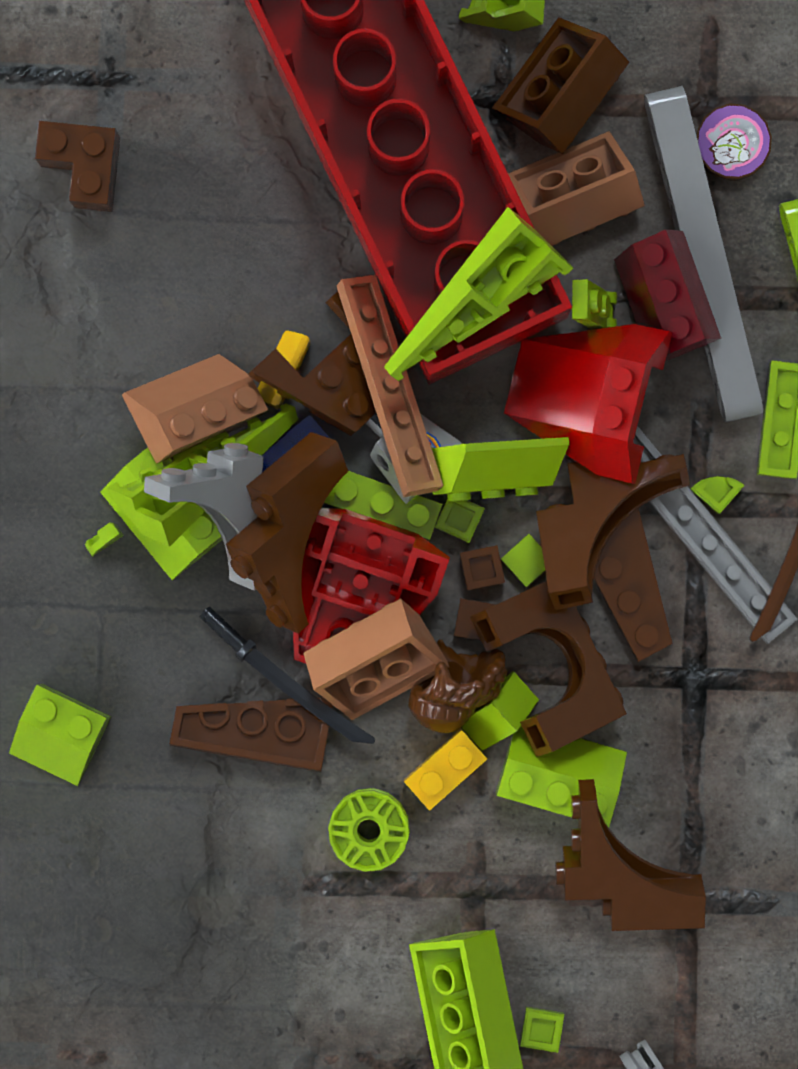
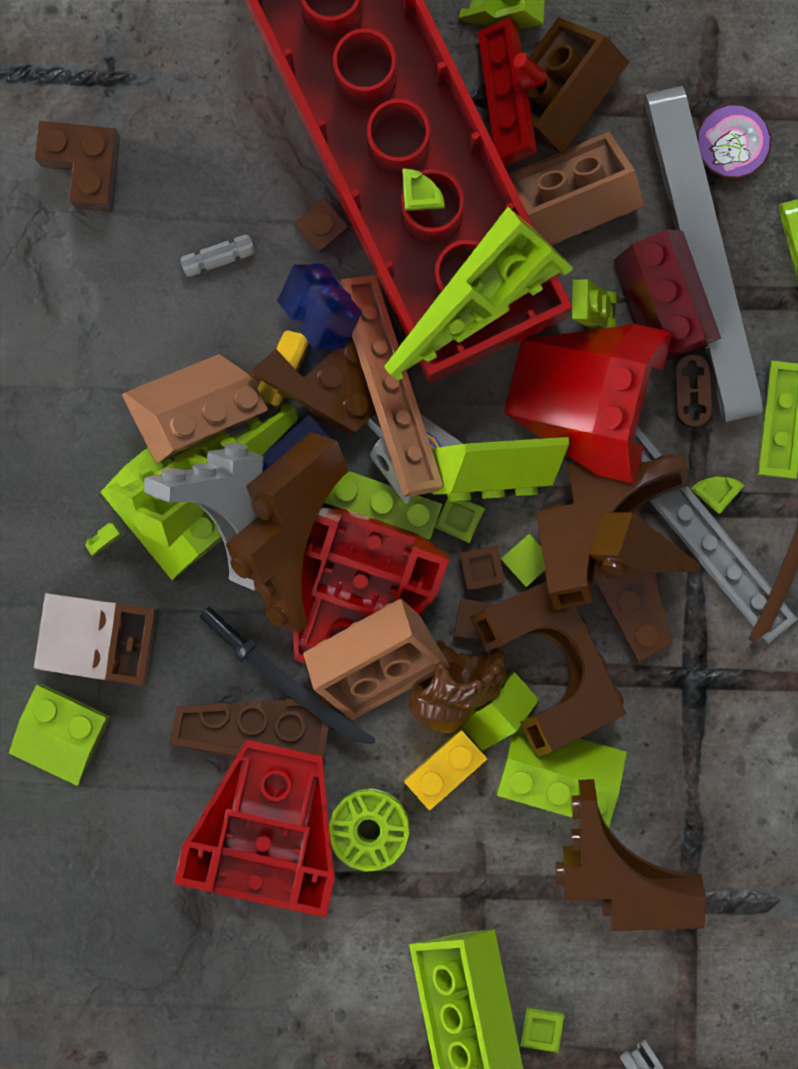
none -> slope [34,593,159,686]
none -> red wedge [174,740,335,918]
none -> light grey axle [180,234,255,277]
none -> clear blue brick [277,263,362,349]
none -> reddish brown plate [295,198,349,253]
none -> lime tile [403,169,445,211]
none -> red plate [478,17,547,167]
none -> reddish brown slope [589,512,700,576]
none -> reddish brown beam [674,354,712,428]

